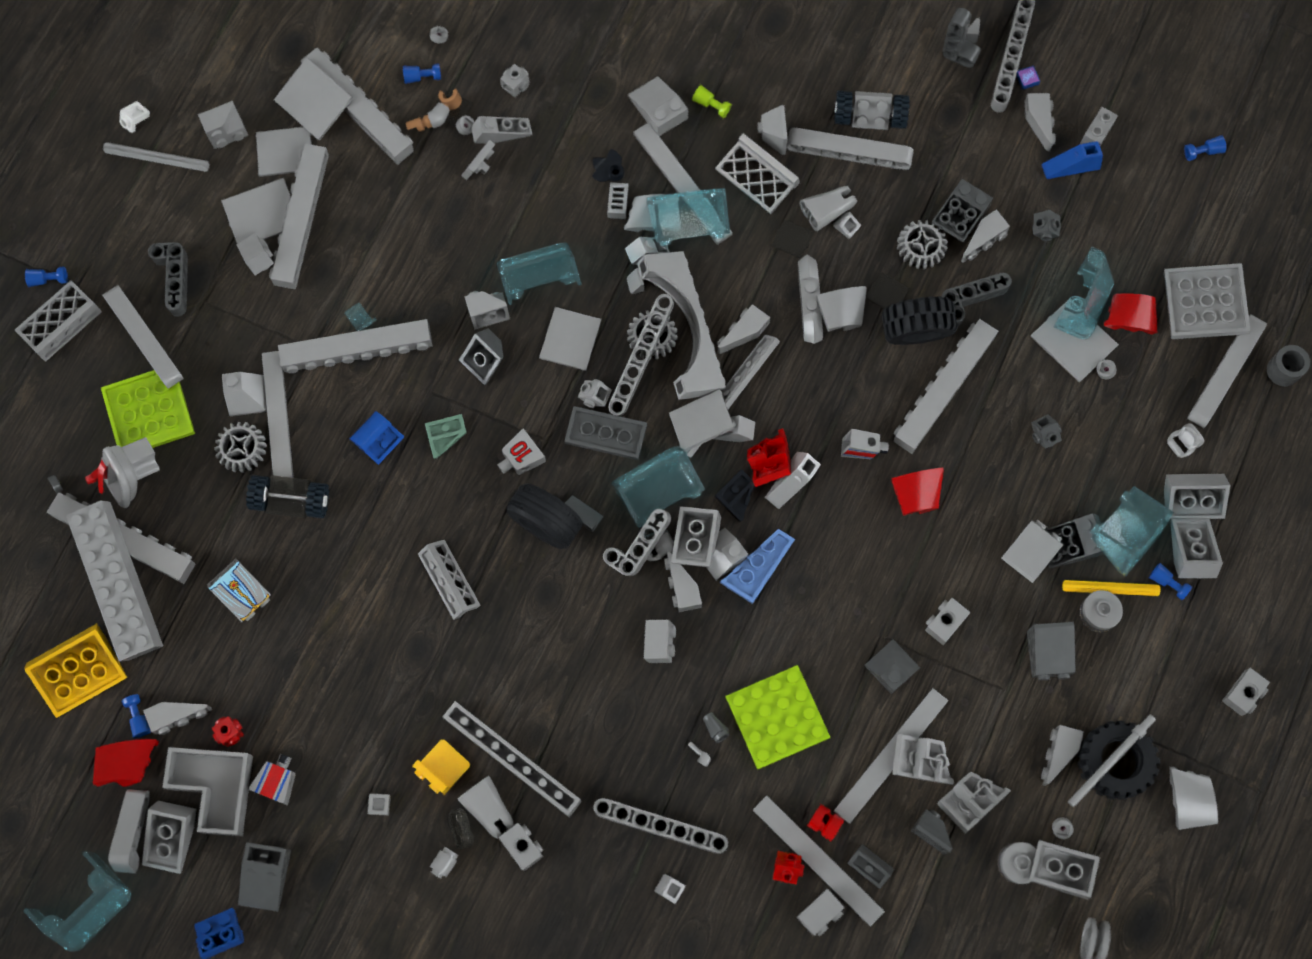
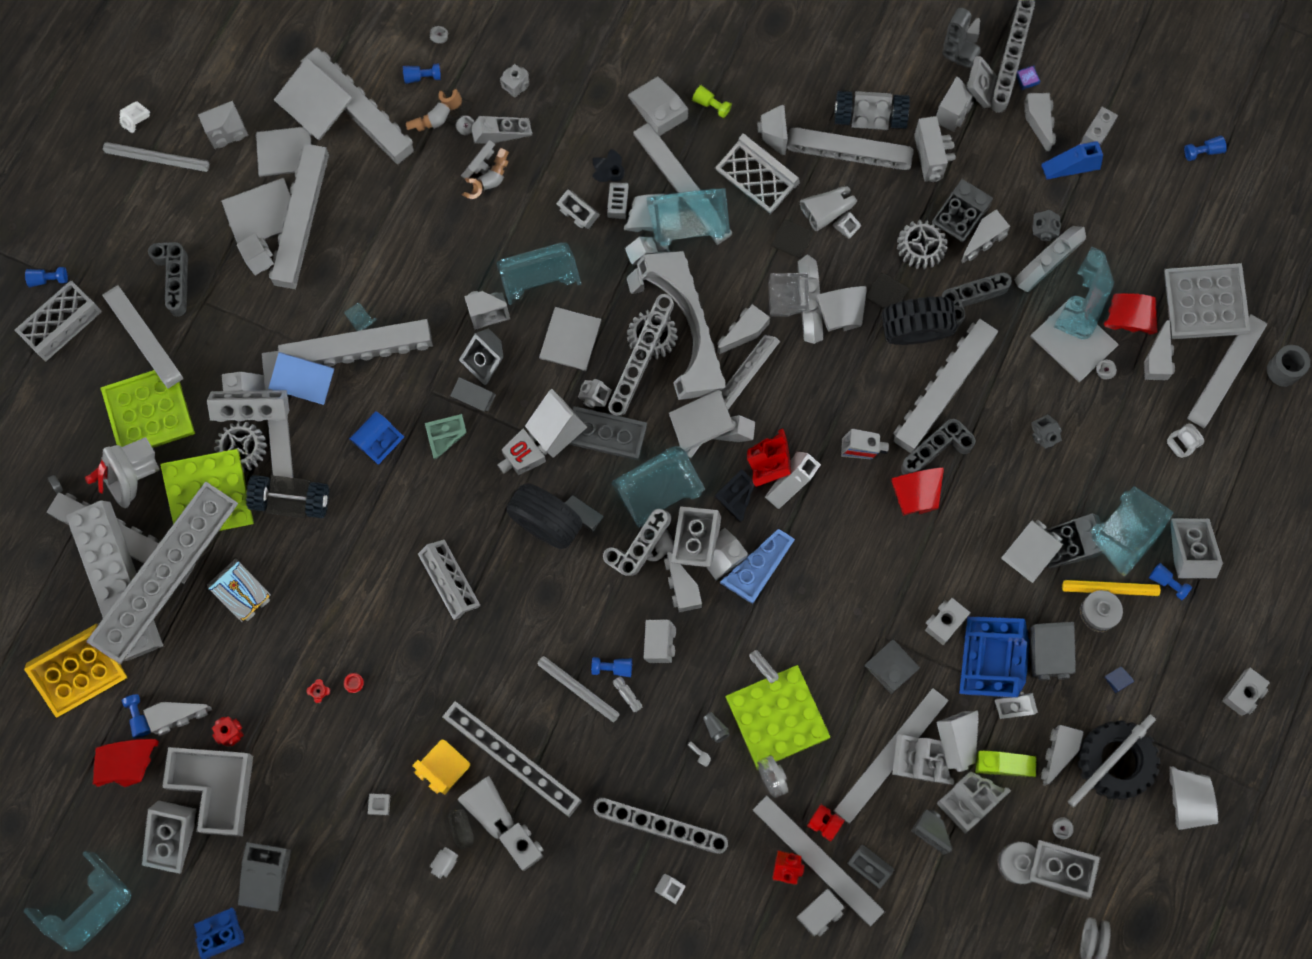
light grey beam [108,789,150,874] -> none
torso [248,754,296,805] -> none
light grey slope [1164,474,1230,519] -> none
none -> light grey plate [86,481,238,665]
none -> lime plate [160,449,254,531]
none -> light grey brick [207,390,289,422]
none -> medium blue tile [268,352,335,405]
none -> red plate [307,679,330,703]
none -> red plate [344,673,364,693]
none -> dark grey hinge [450,377,496,412]
none -> medium nougat piece [462,148,509,199]
none -> slope [525,389,587,458]
none -> light grey axle [537,656,619,722]
none -> light grey brick [557,189,600,229]
none -> blue piece [591,657,632,678]
none -> light grey axle [613,677,642,712]
none -> light grey axle [749,650,779,683]
none -> clear piece [757,755,788,799]
none -> clear slope [768,273,809,316]
none -> dark grey beam [901,419,976,475]
none -> light grey piece [914,116,956,182]
none -> light grey slope [936,77,973,132]
none -> light grey slope [937,711,979,771]
none -> blue slope [959,617,1030,698]
none -> light grey hinge [967,56,997,108]
none -> lime slope [975,751,1036,777]
none -> light grey slope [995,692,1038,719]
none -> light grey brick [1014,226,1086,292]
none -> dark blue slope [1105,667,1135,694]
none -> light grey slope [1144,320,1175,380]

